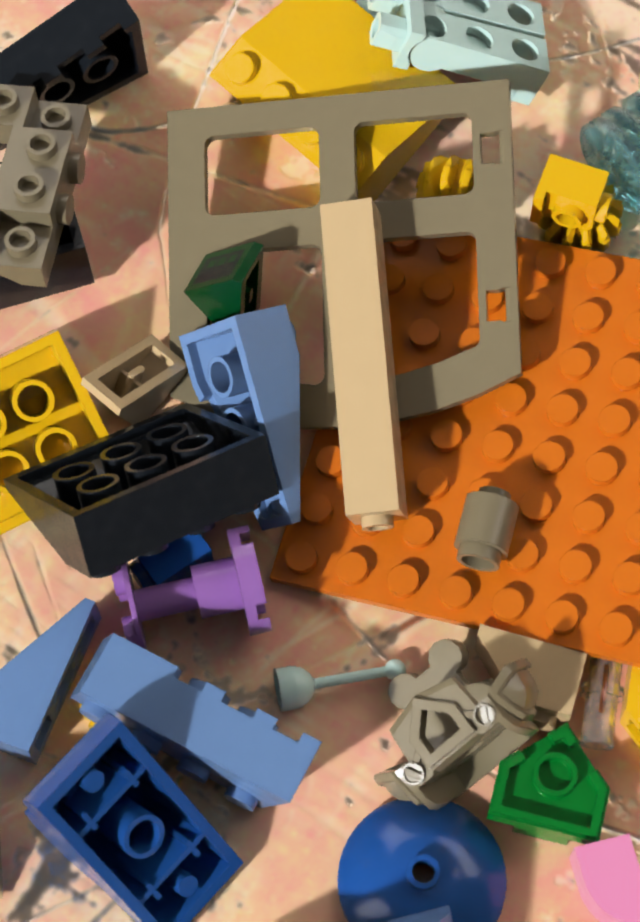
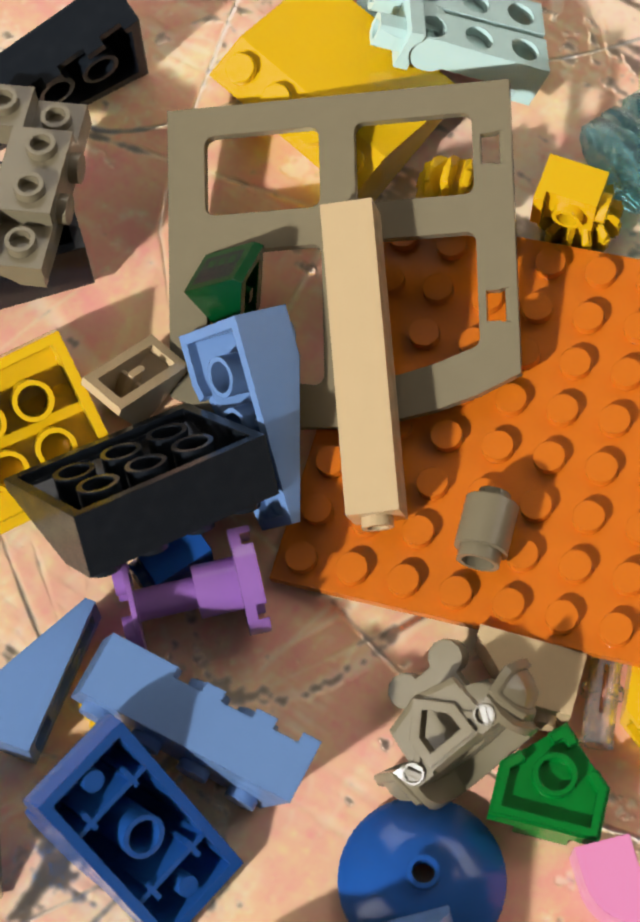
light aqua hinge [273,659,406,712] -> none

